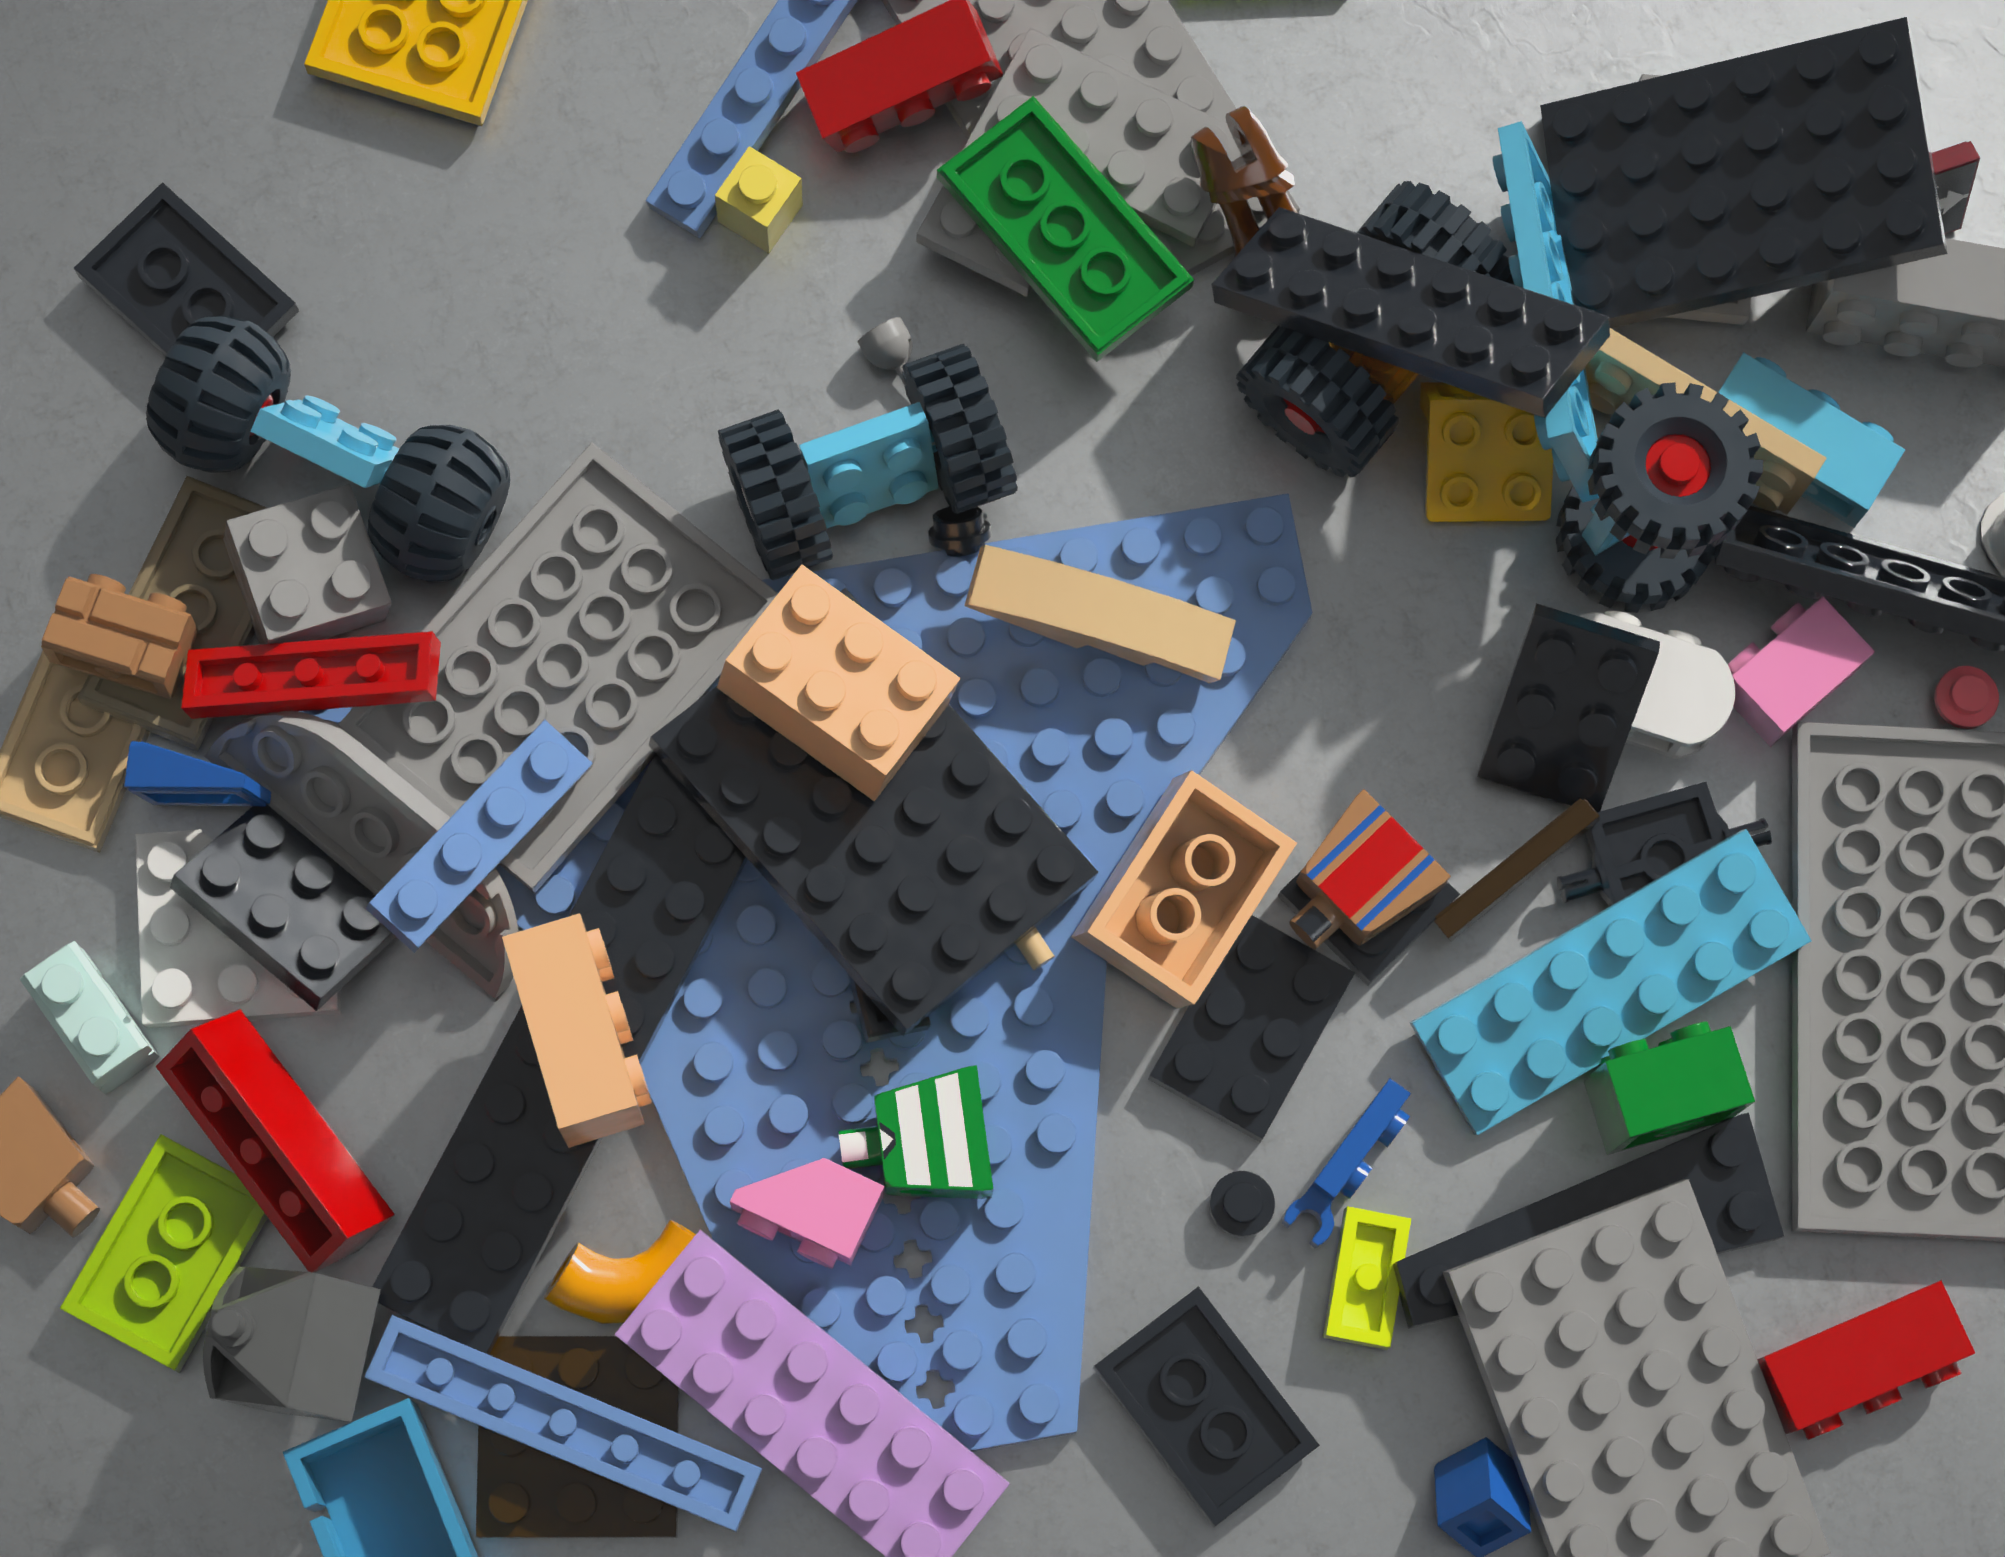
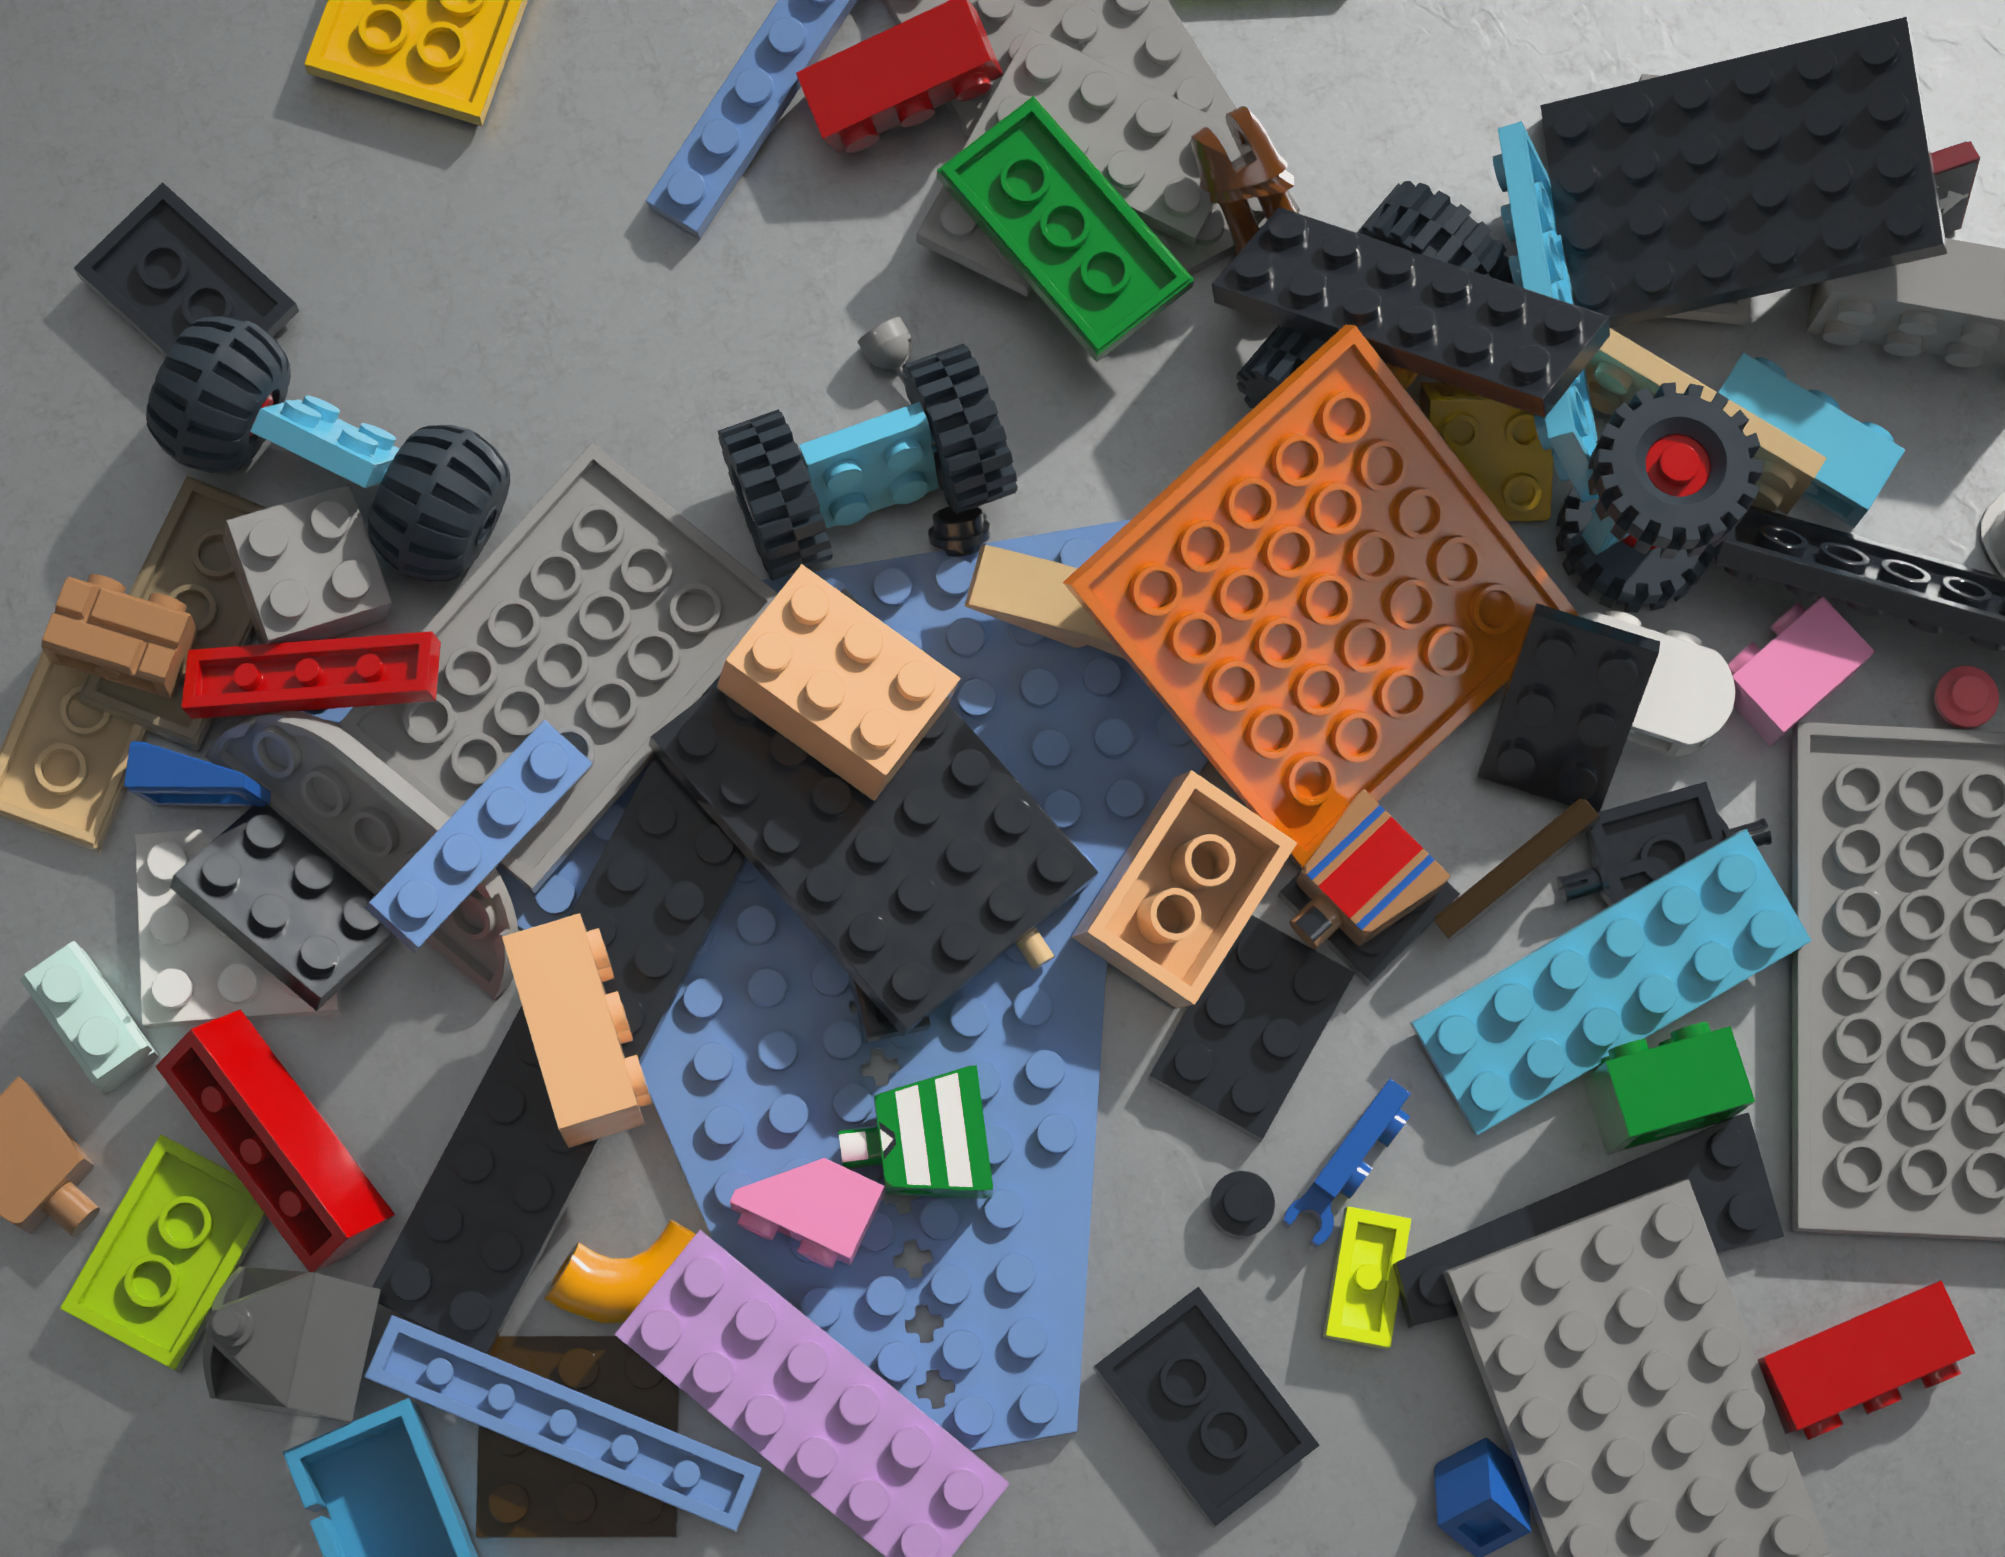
light yellow brick [715,146,803,253] -> none
none -> orange plate [1063,324,1579,869]

